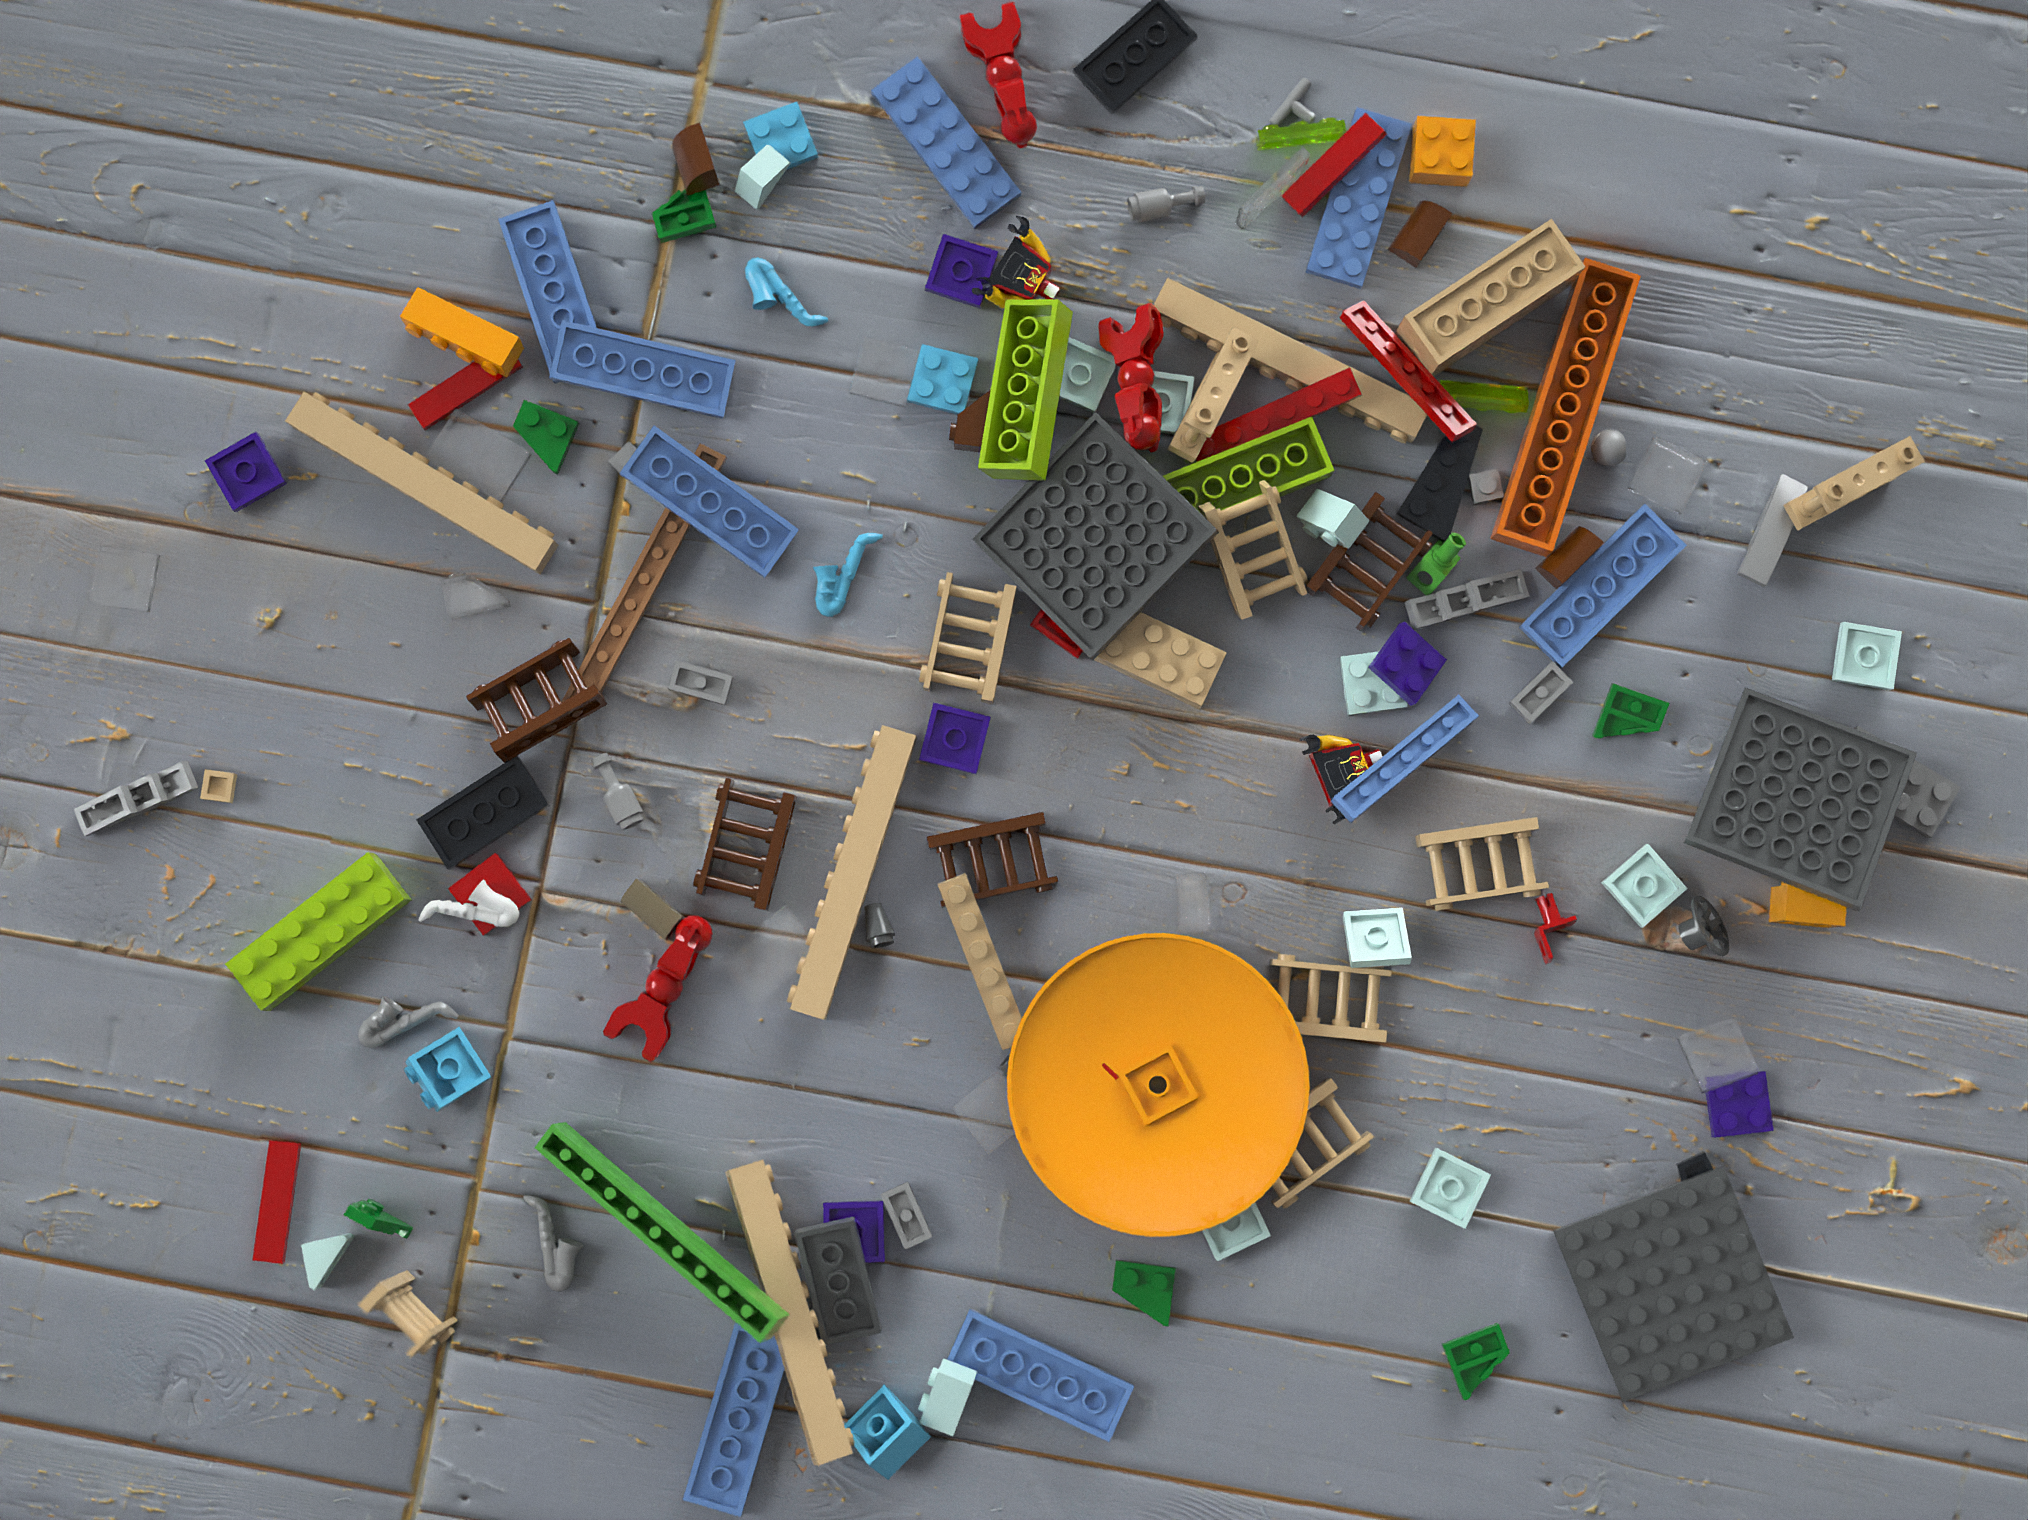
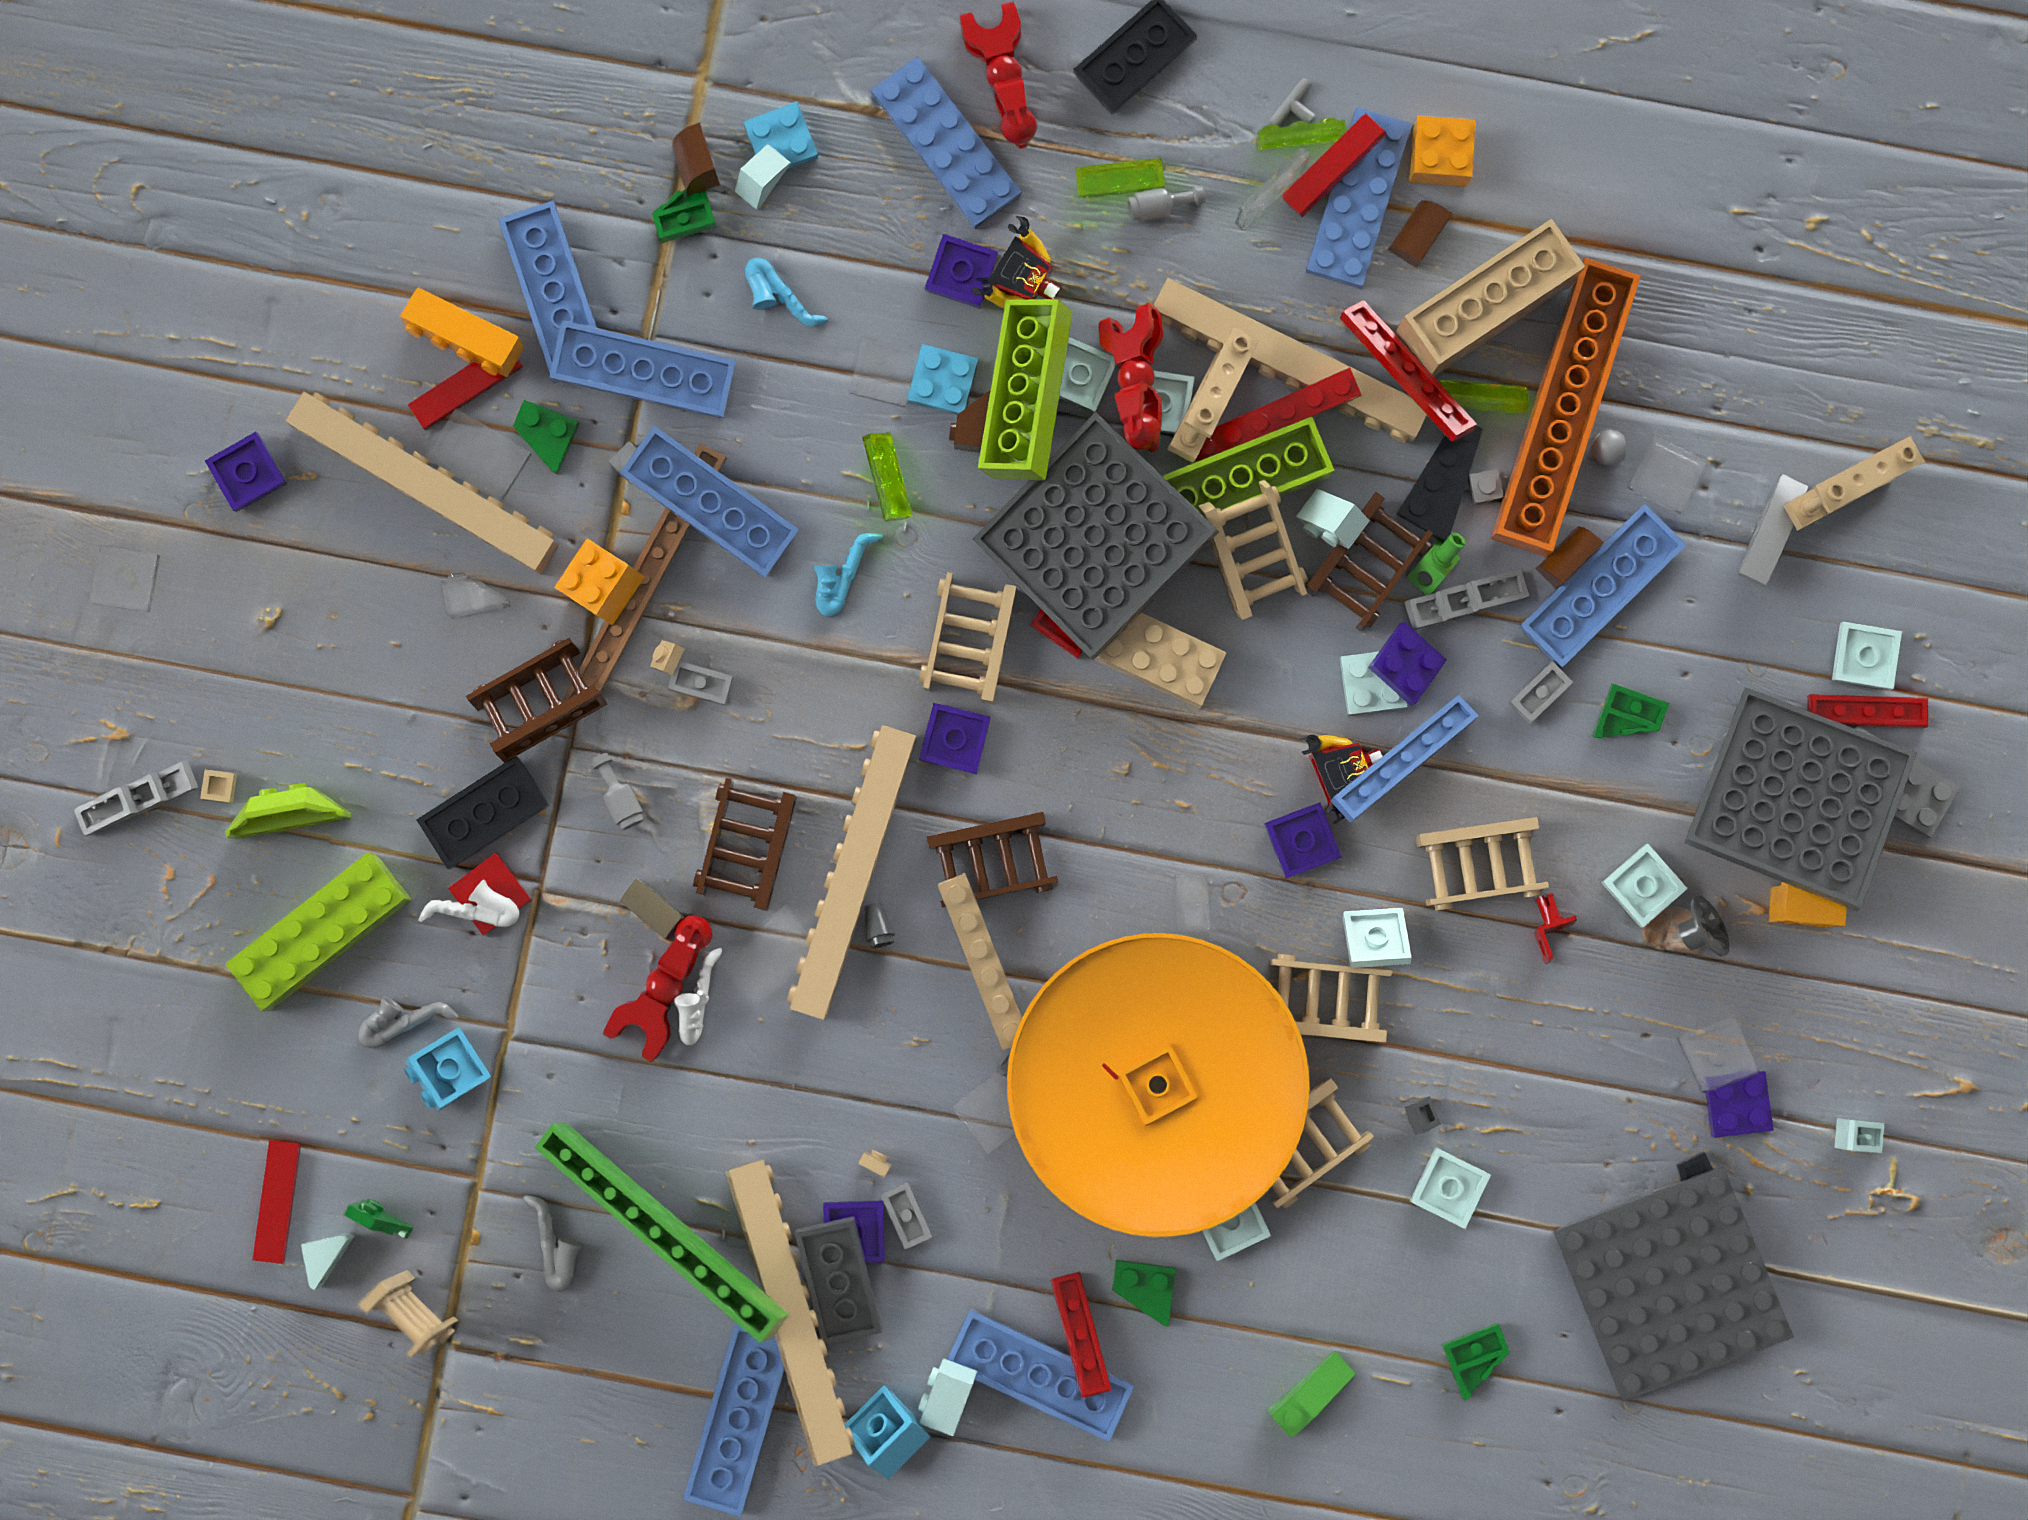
none -> lime wedge [225,783,351,839]
none -> light orange brick [554,538,645,626]
none -> tan plate [650,640,685,675]
none -> white piece [674,948,722,1045]
none -> tan plate [858,1149,891,1178]
none -> clear neon green plate [862,432,913,521]
none -> red tile [1050,1272,1112,1399]
none -> clear neon green plate [1075,158,1165,199]
none -> dark purple plate [1264,802,1342,879]
none -> bright green slope [1268,1351,1355,1438]
none -> dark grey plate [1404,1096,1441,1135]
none -> red tile [1807,694,1928,728]
none -> light aqua slope [1835,1118,1884,1153]

